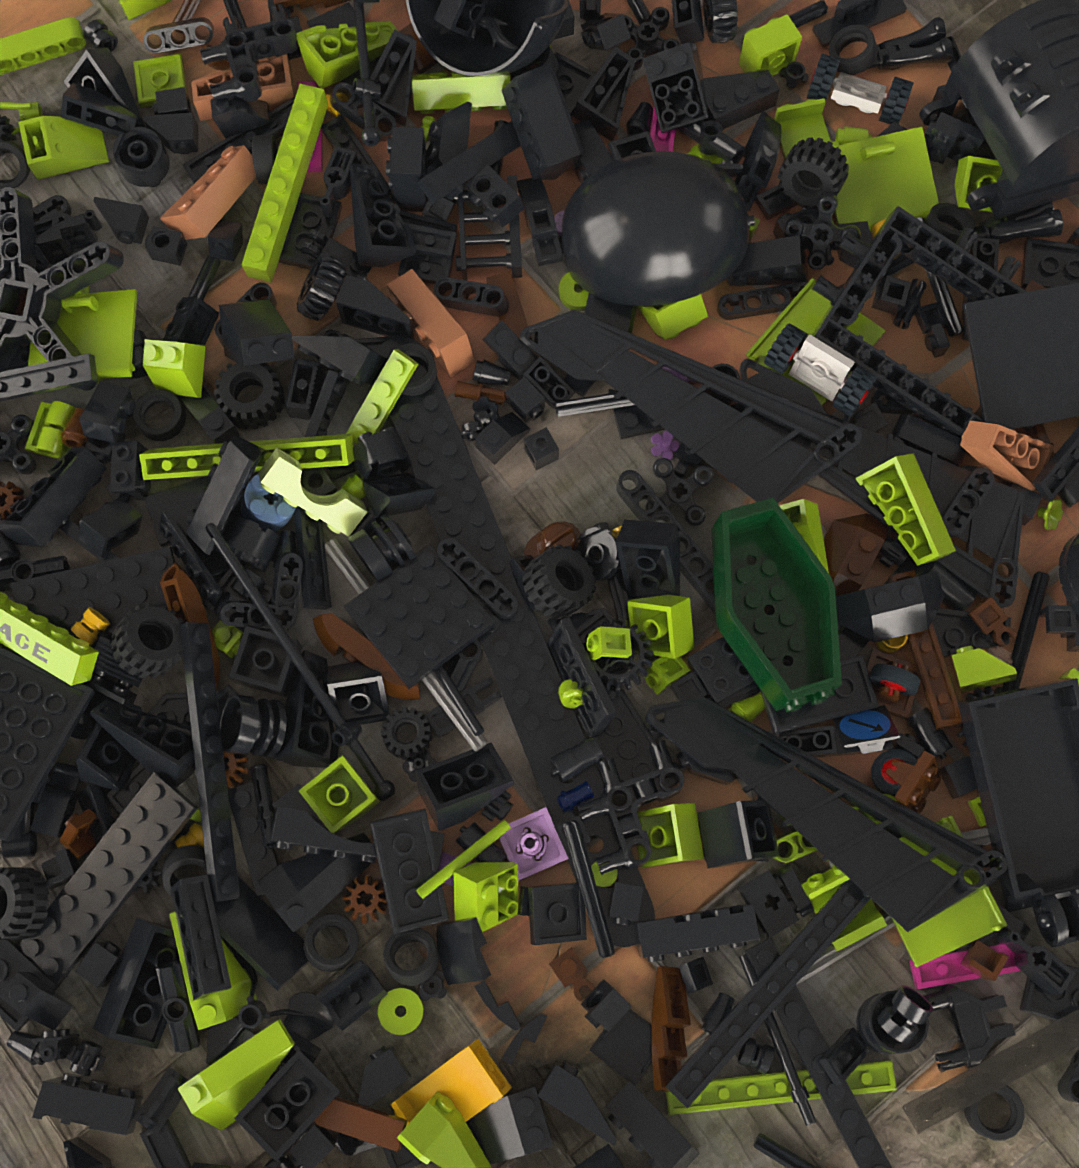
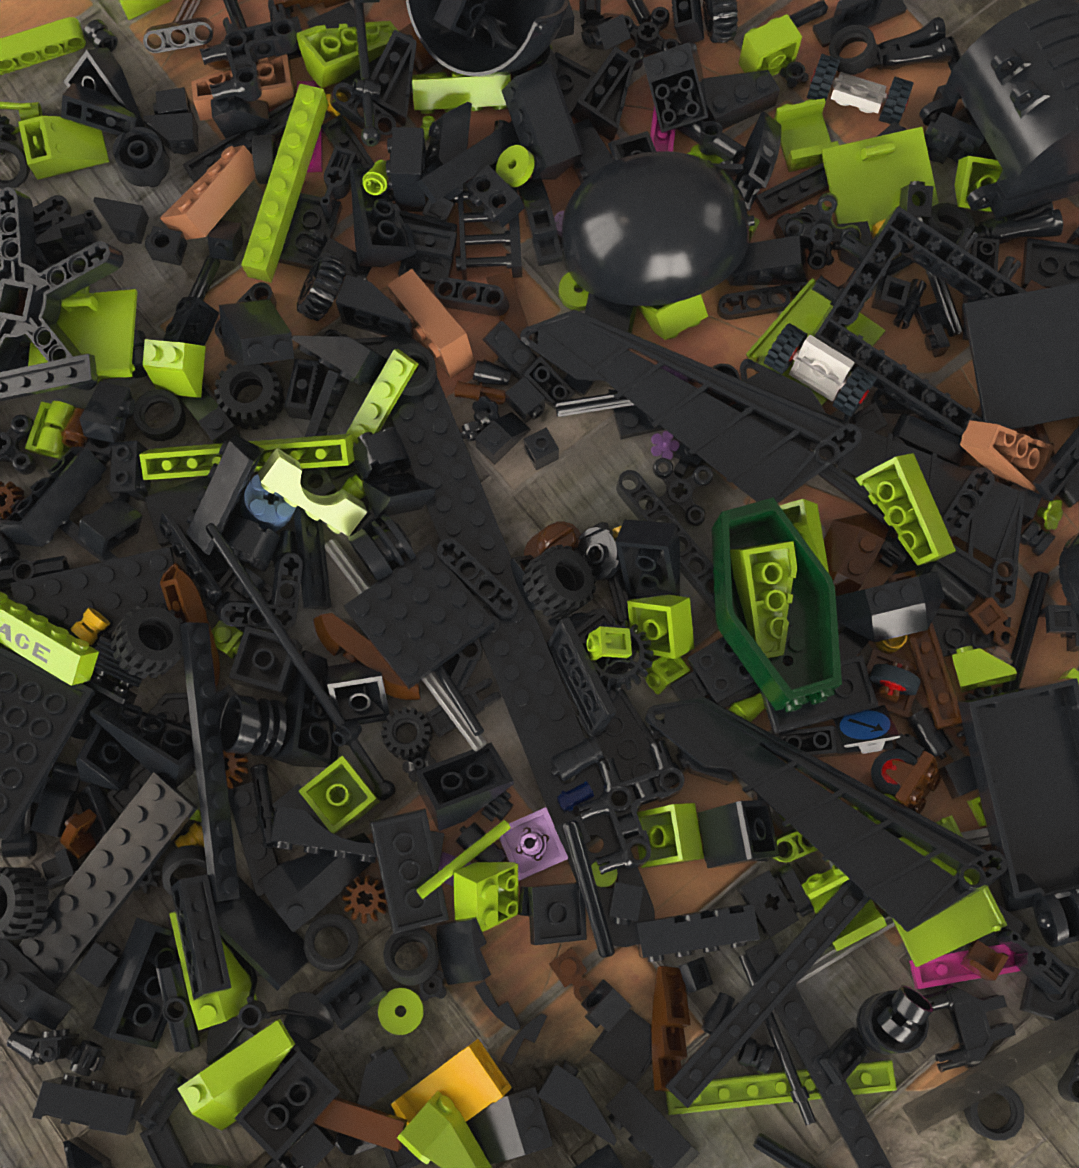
lime tile [133,54,188,108] -> none
lime piece [558,679,584,708] -> none
black cone [626,102,653,136] -> none
black tyre [778,137,849,209] -> none
lime brick [835,126,872,145] -> none
none -> lime cone [363,160,388,195]
none -> lime piece [496,145,535,187]
none -> lime wedge [730,541,797,658]
none -> black brick [899,181,934,220]
none -> black wheel [1020,520,1056,557]

